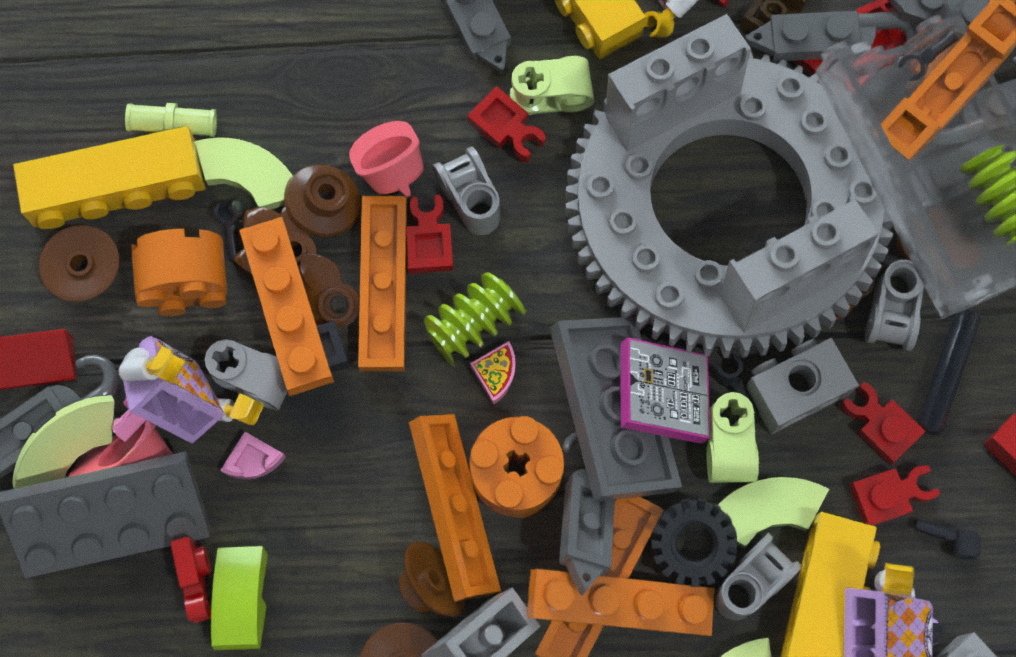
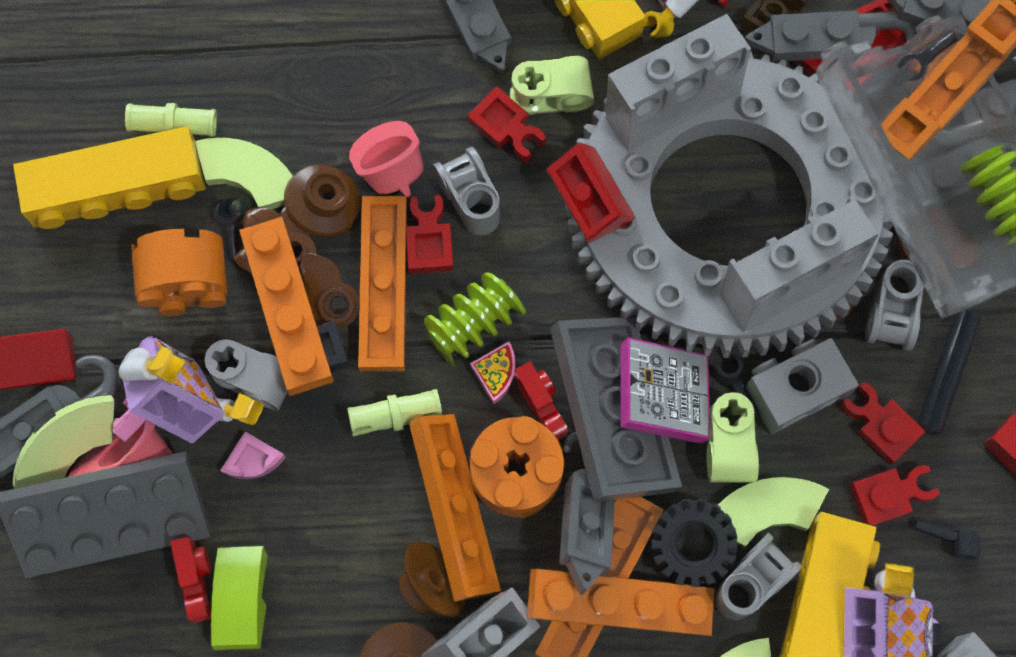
reddish brown piece [39,225,119,301] -> none
none -> yellowish green pin [347,389,442,437]
none -> red plate [514,361,569,441]
none -> red slope [546,143,636,243]

